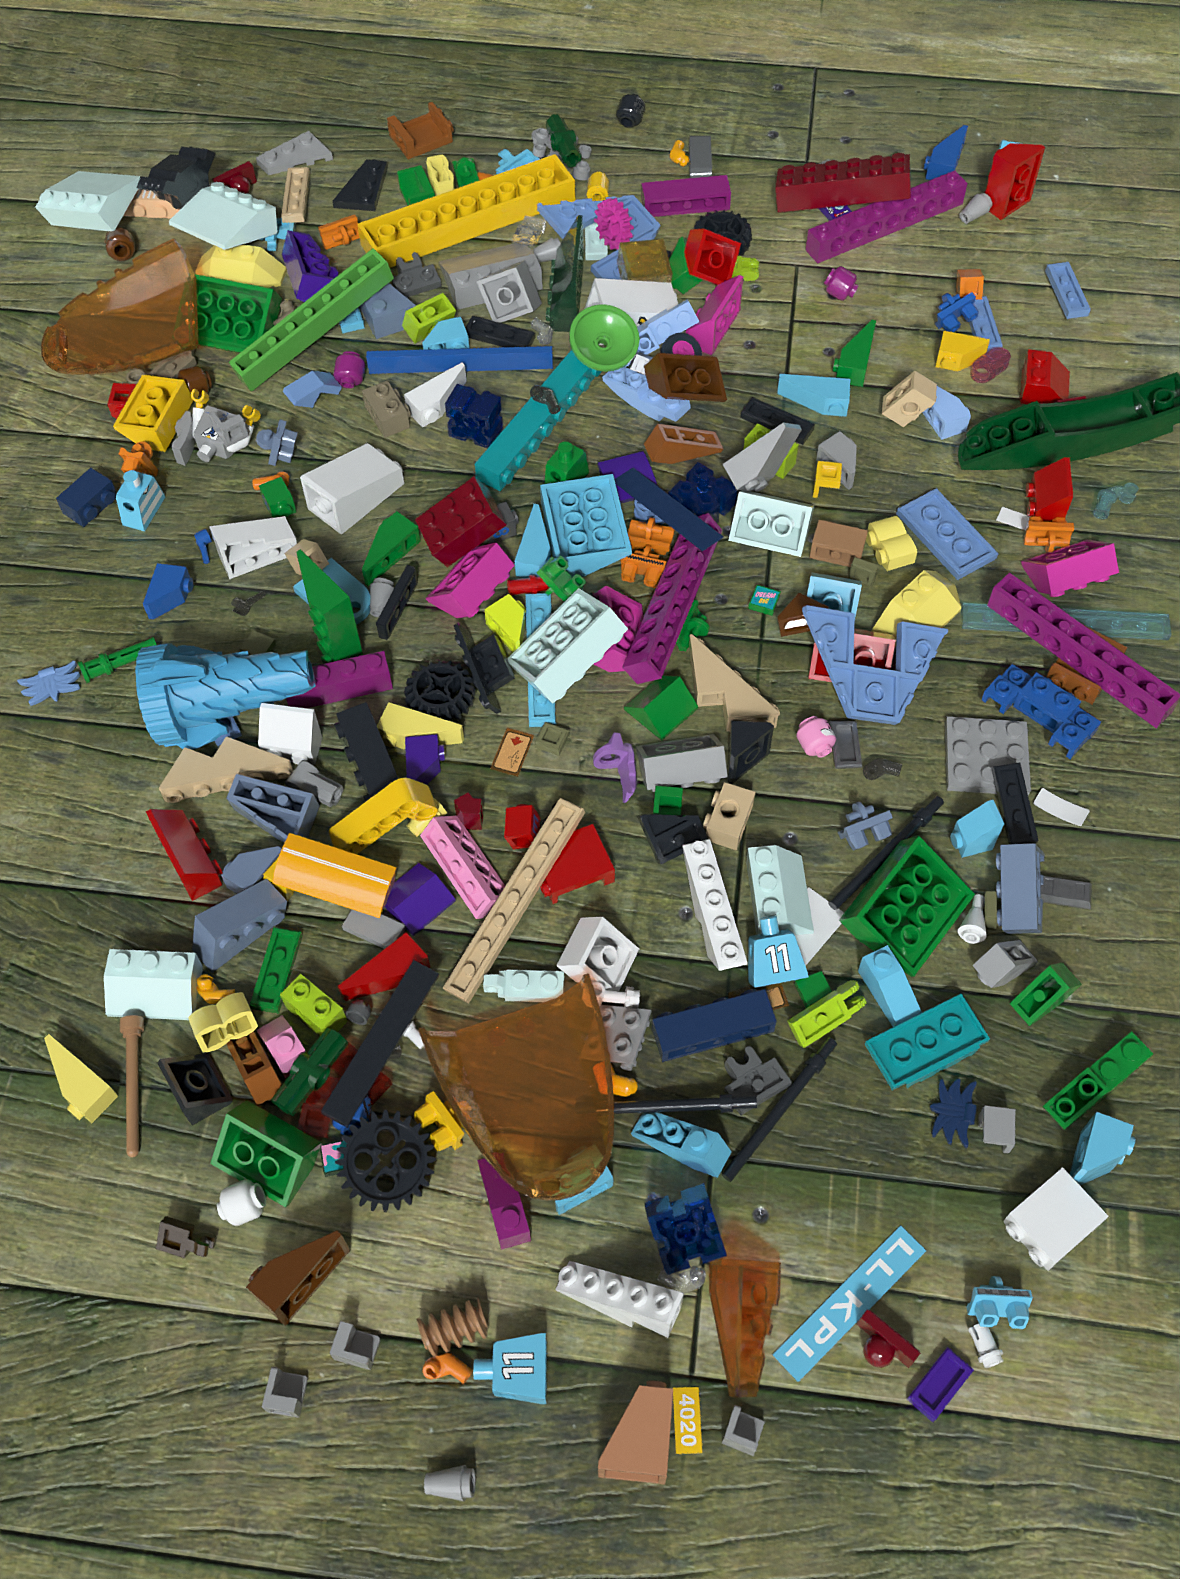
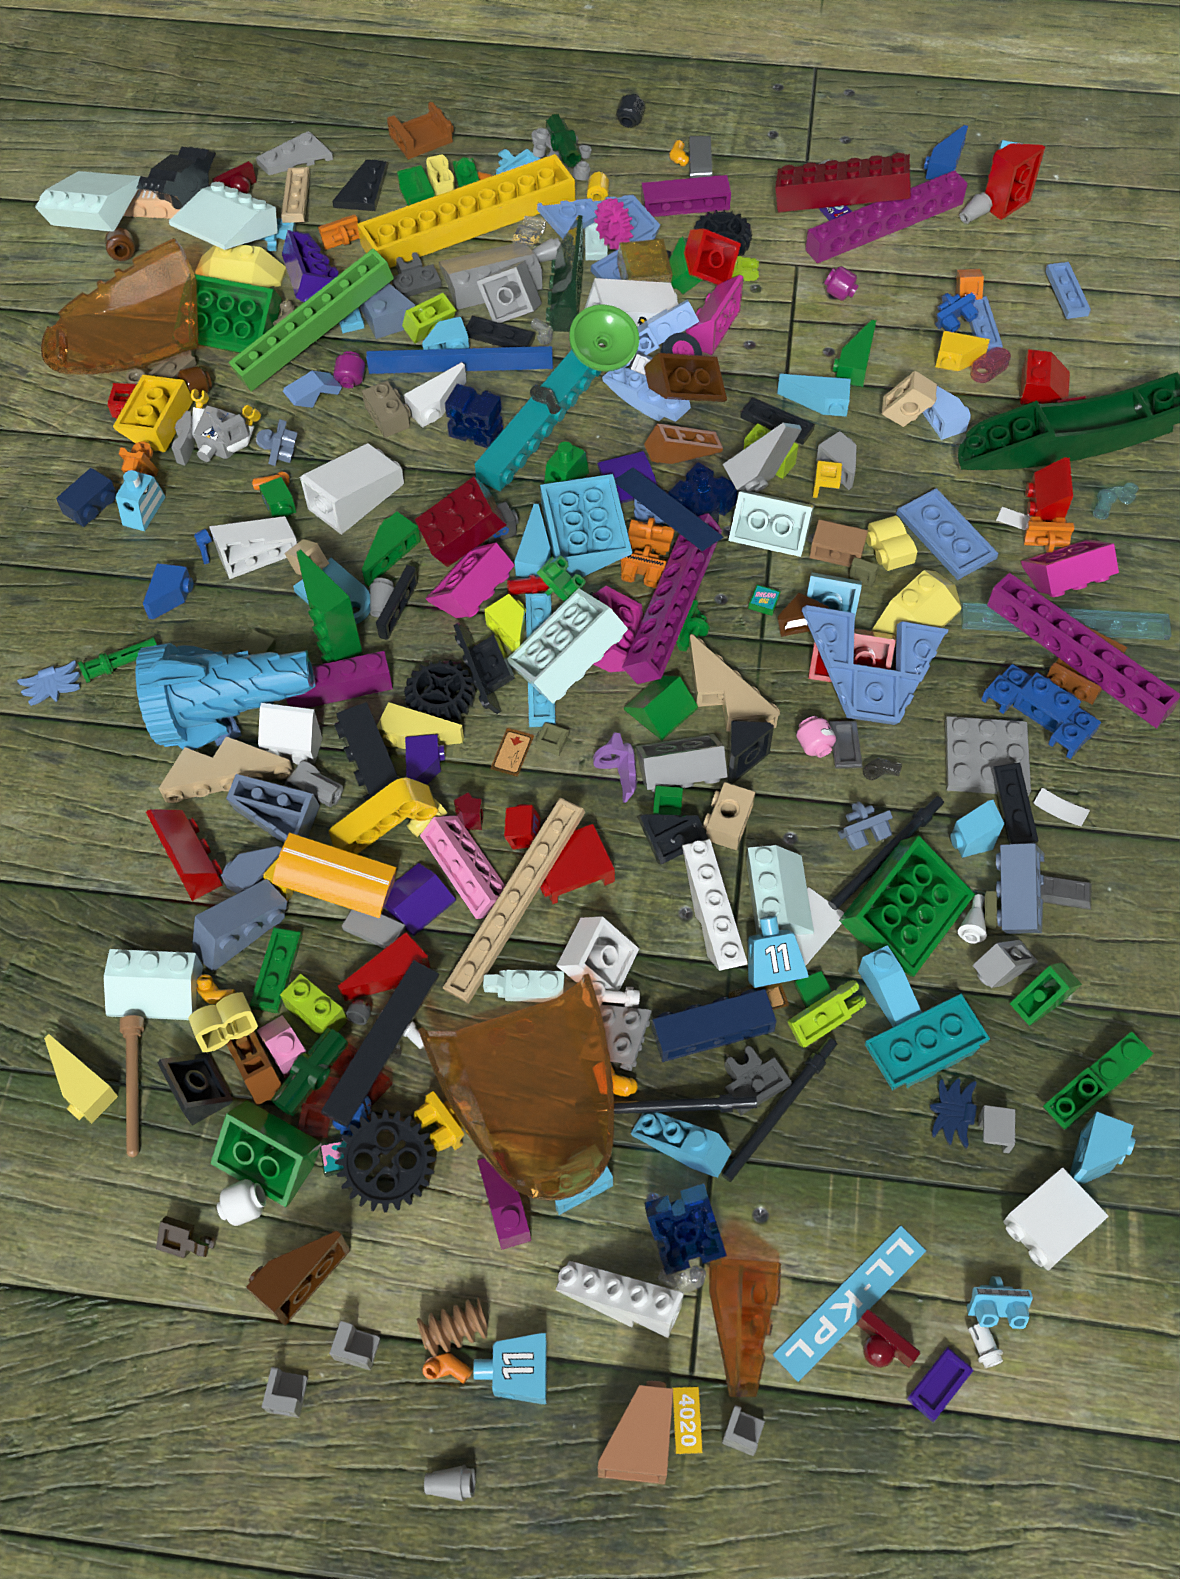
clear smoke hand [231,591,266,616] -> none

